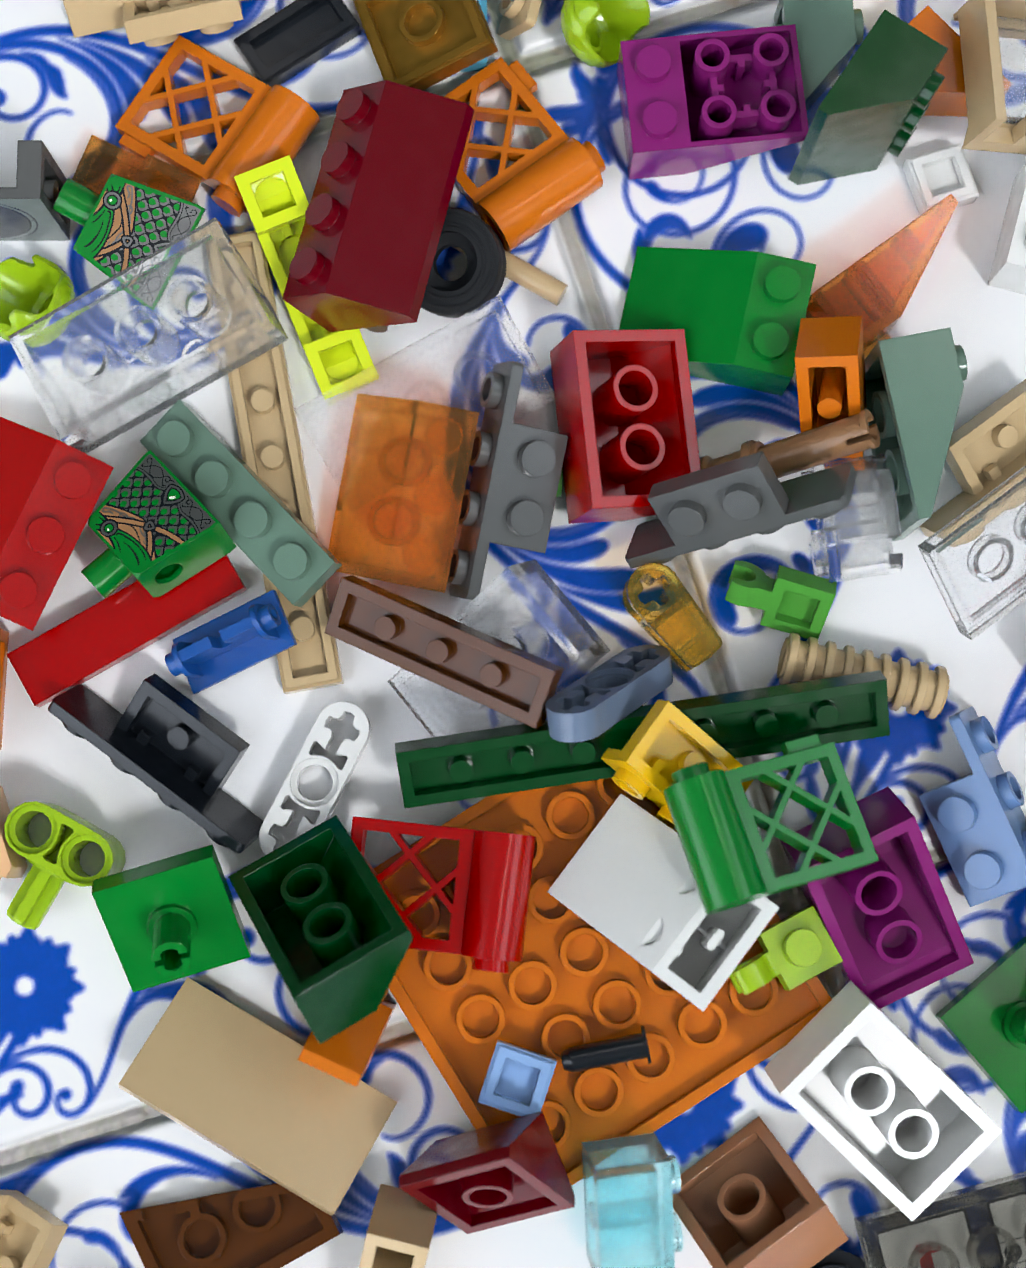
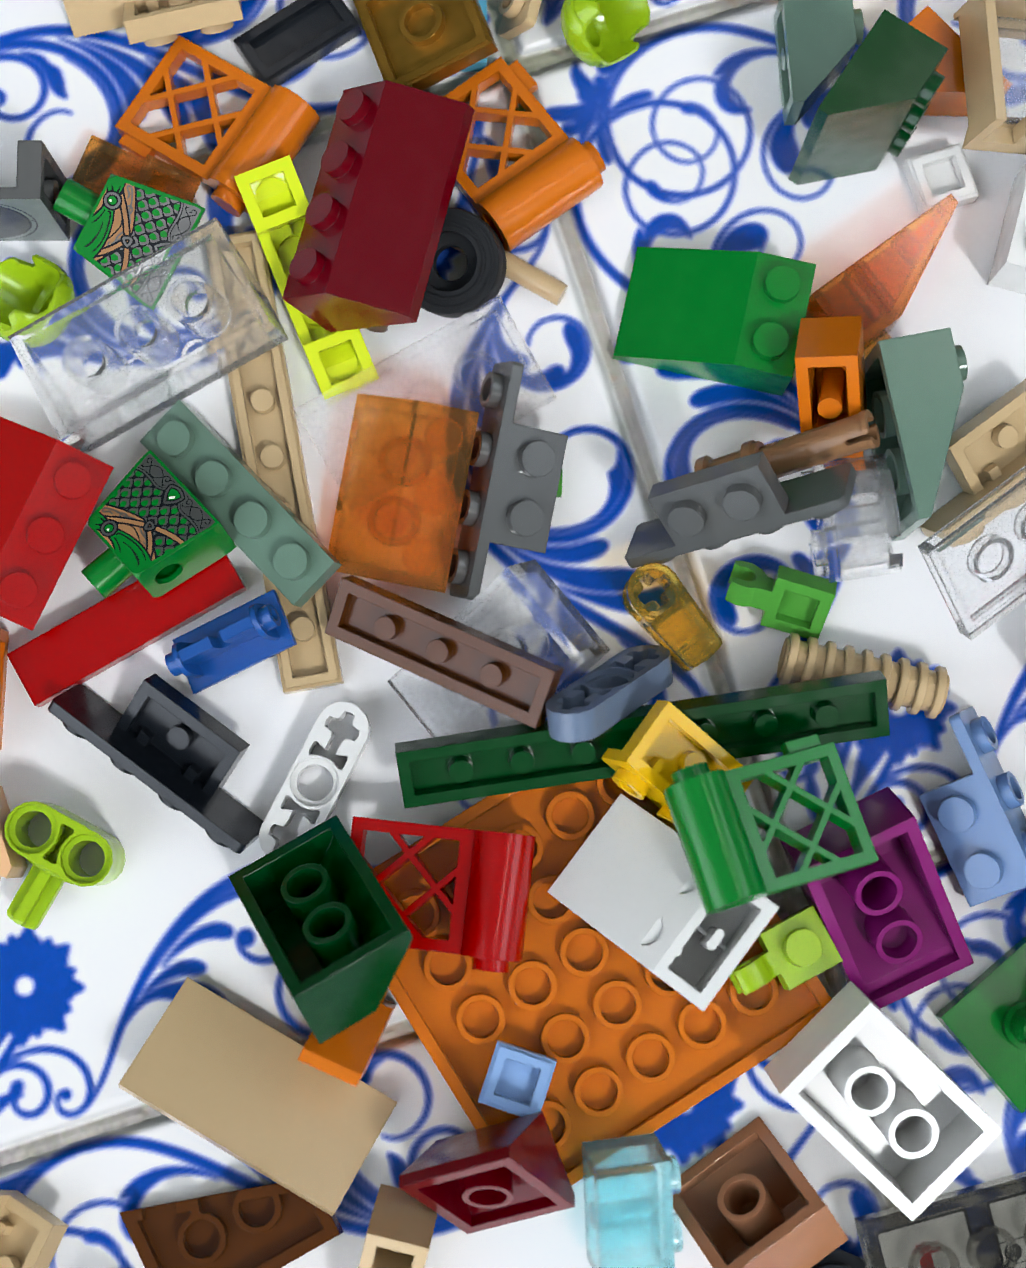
green tile [92,844,251,993] -> none
red slope [550,329,701,524] -> none
black piece [561,1026,652,1072] -> none
magenta slope [617,24,809,180] -> none

